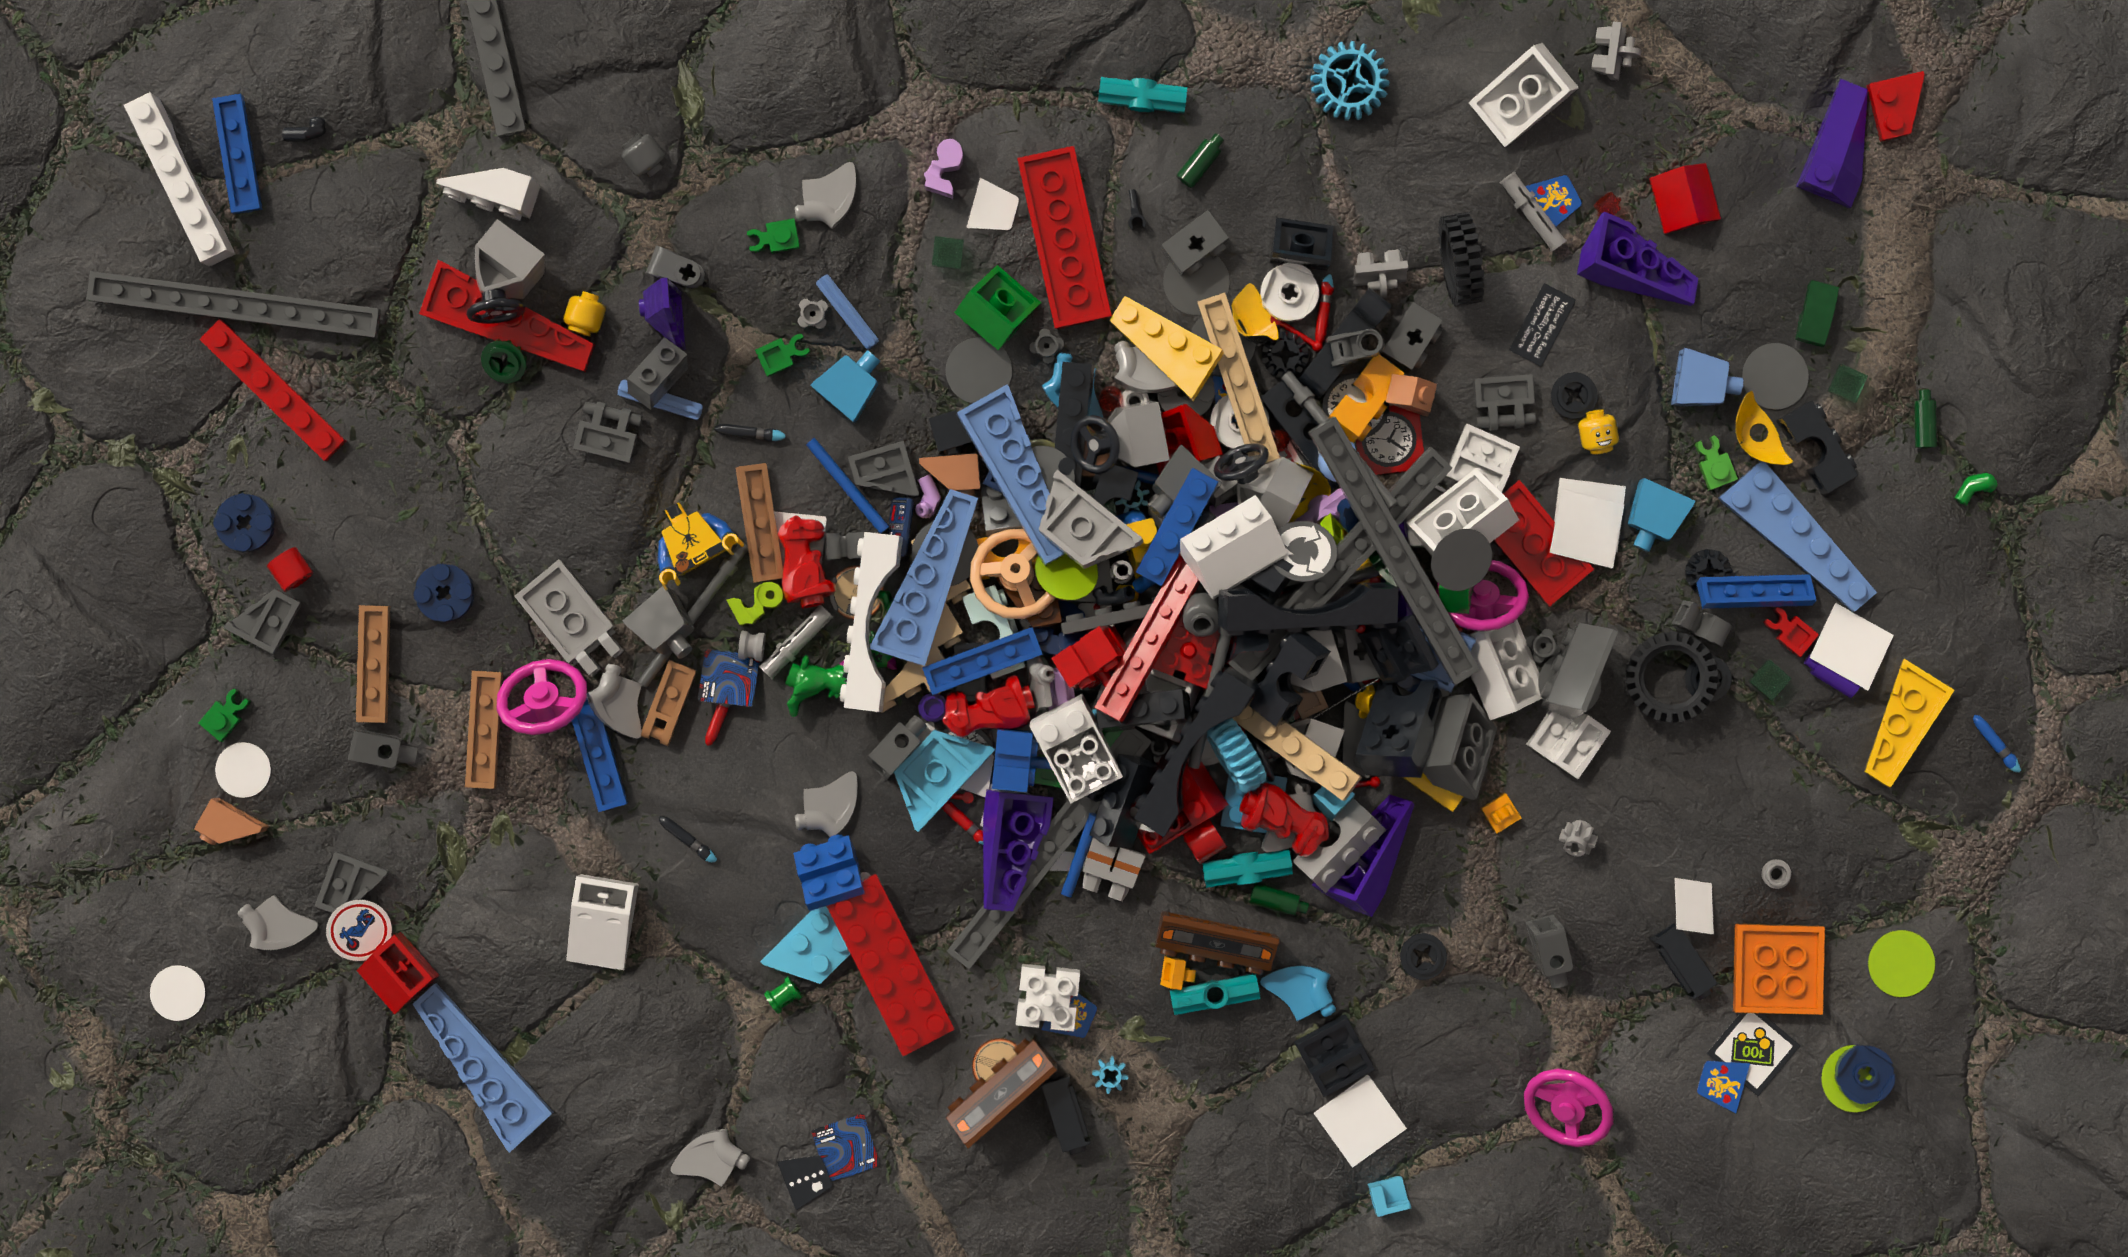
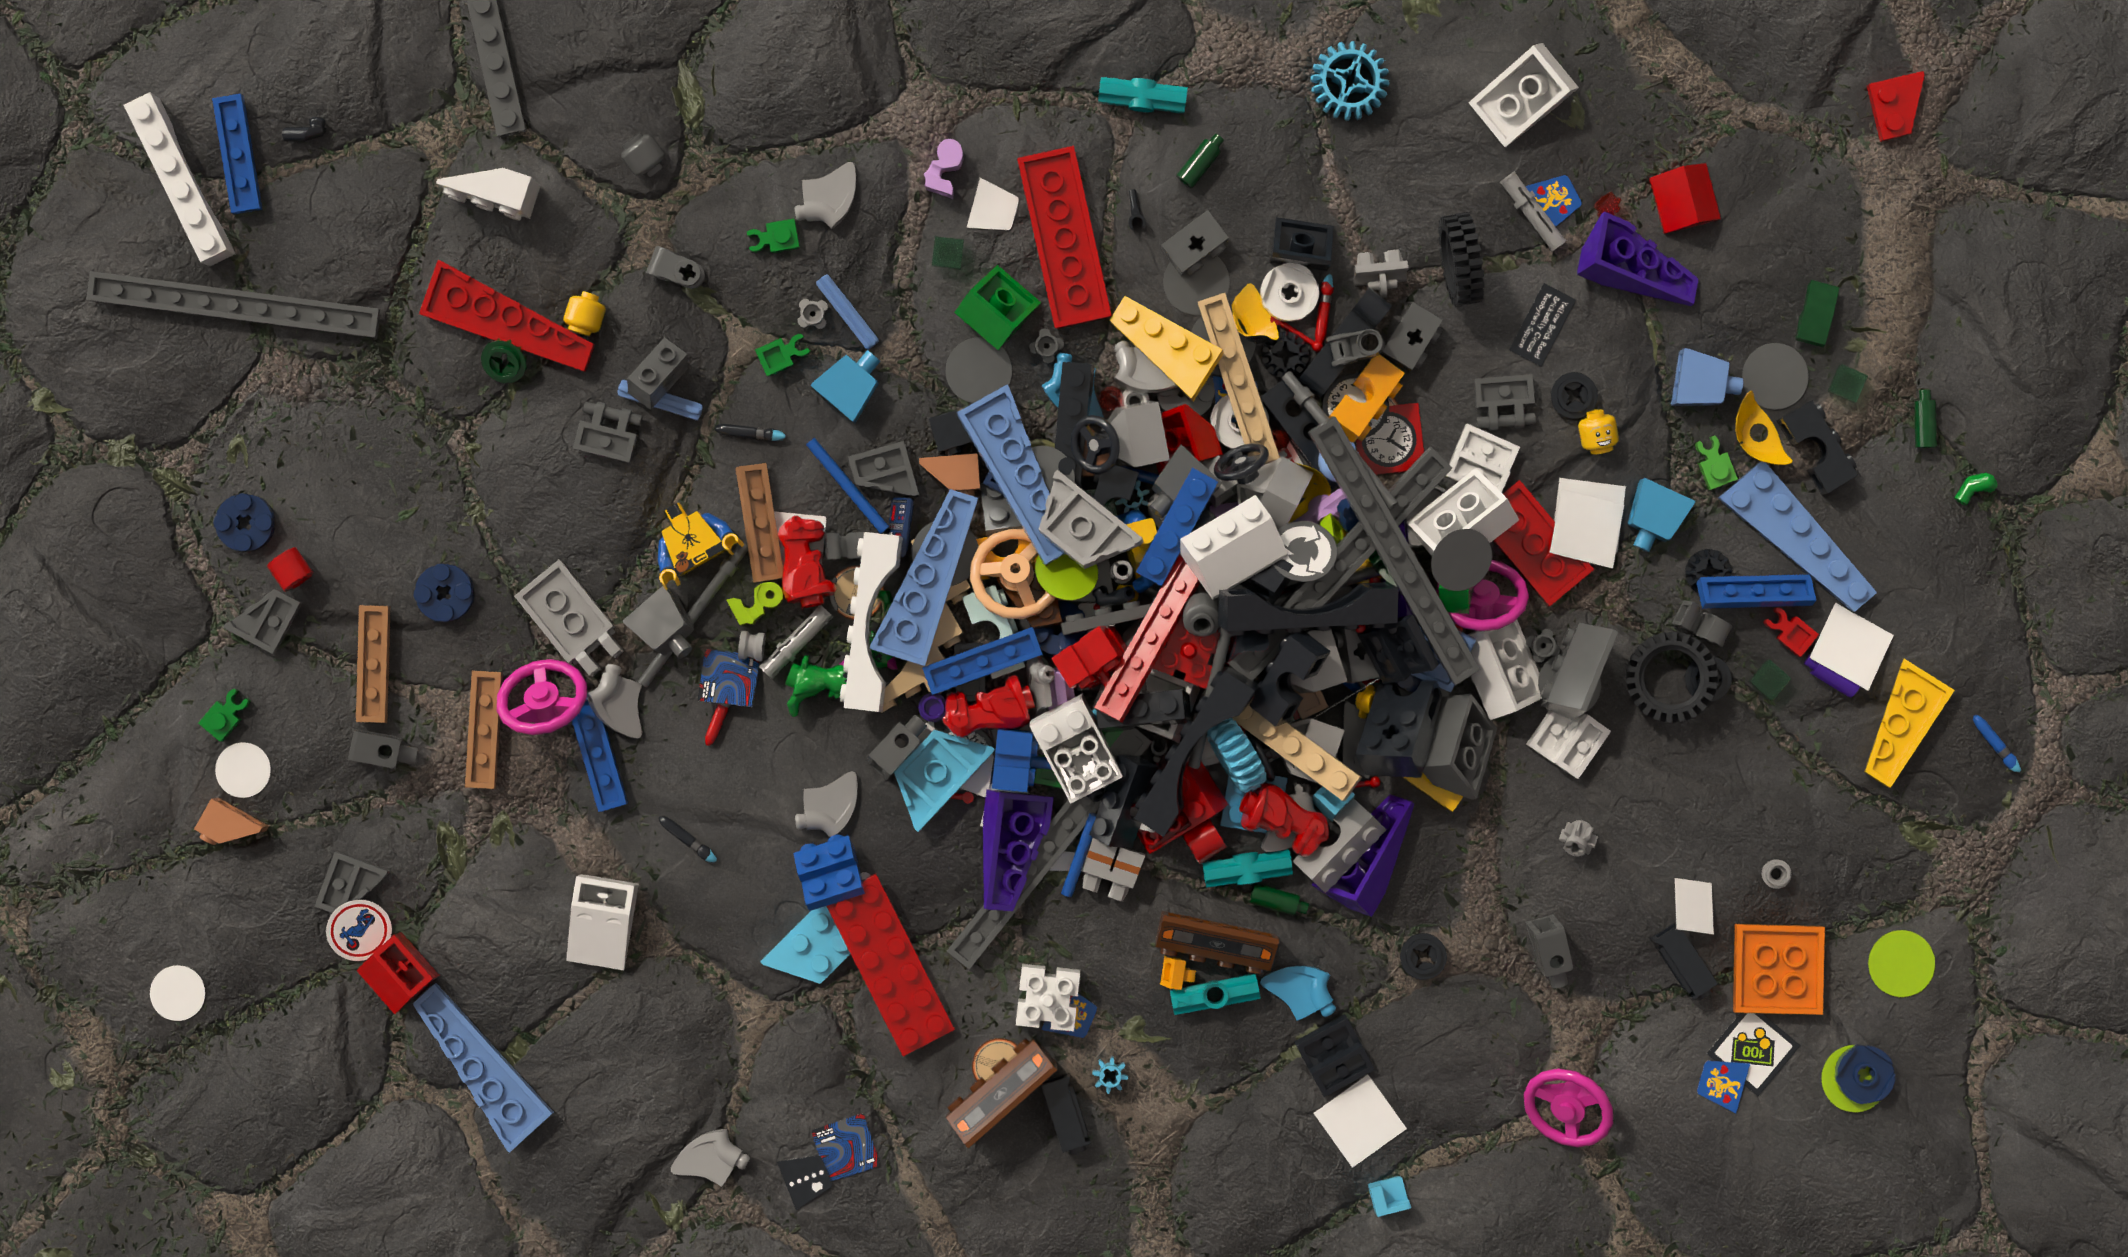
red plate [199,319,347,462] -> none
light grey arm [238,895,319,950] -> none
light grey piece [466,219,545,324] -> none
dark purple wedge [639,278,686,350] -> none
medium nougat plate [641,660,697,746] -> none
green bush [764,976,803,1014] -> none
lavender arm [915,474,941,518] -> none
red piece [942,800,983,845] -> none
nougat slope [1386,374,1437,416] -> none
light orange tile [1480,793,1522,833] -> none
light grey hips [1592,22,1642,81] -> none
dark purple wedge [1796,79,1868,208] -> none

